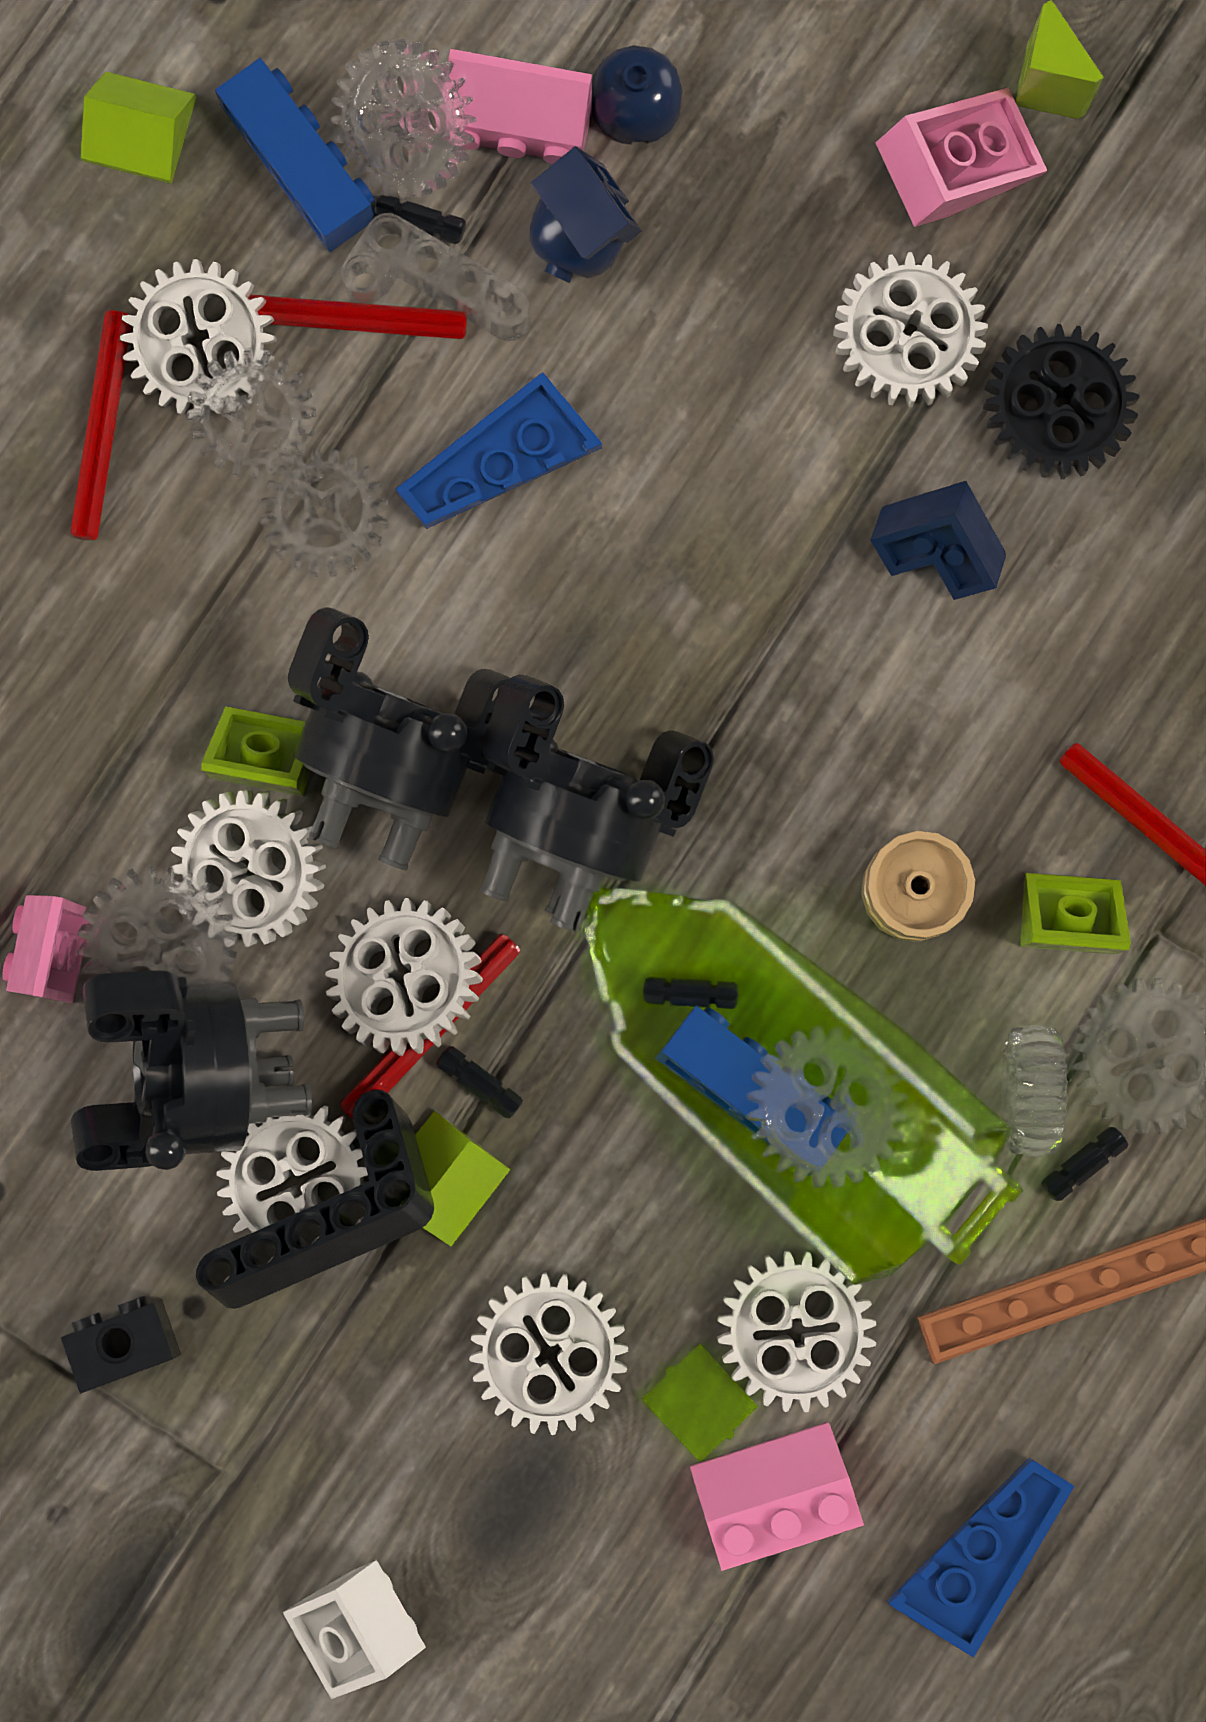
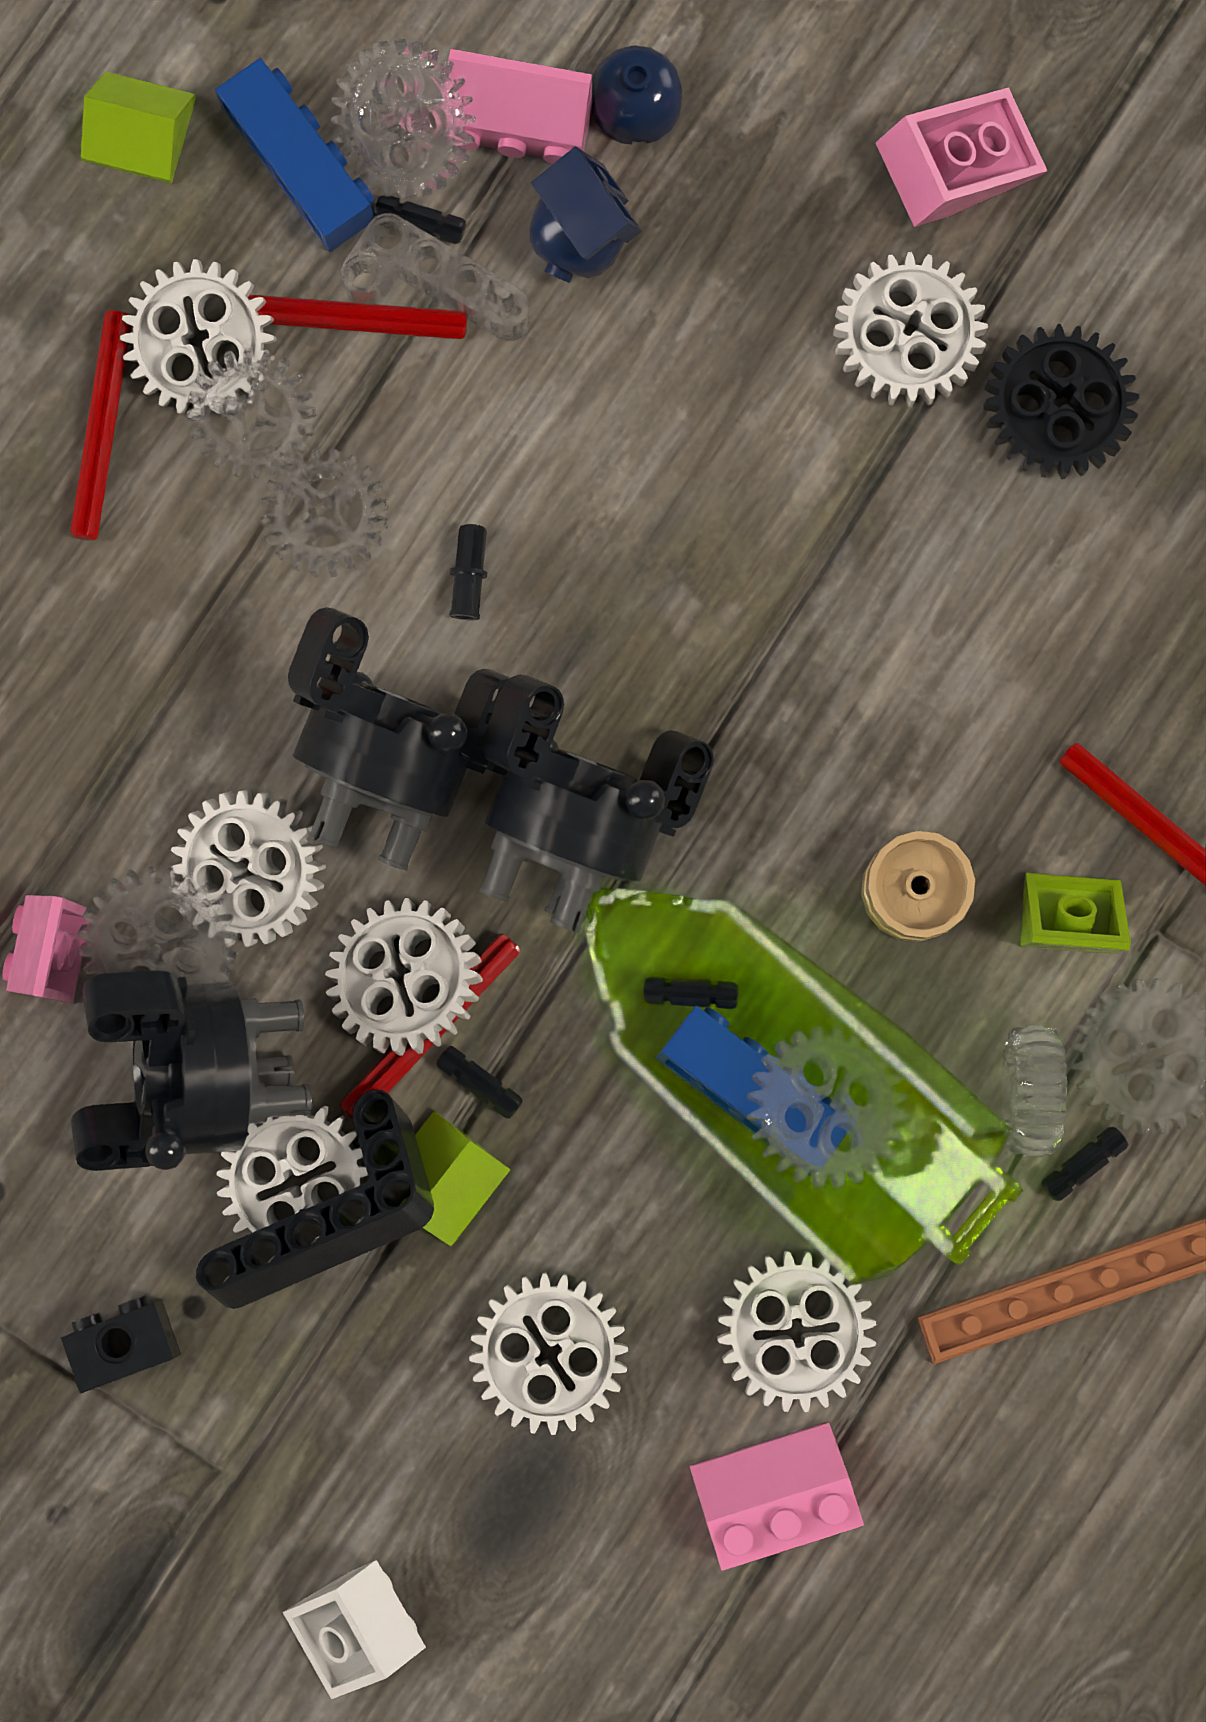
lime slope [201,706,310,796] -> none
blue wing [396,372,602,529] -> none
clear neon green piece [641,1343,758,1462] -> none
dark blue panel [870,481,1006,600] -> none
blue wing [887,1457,1075,1658] -> none
lime slope [1015,0,1104,119] -> none
none -> black axle [449,524,488,621]

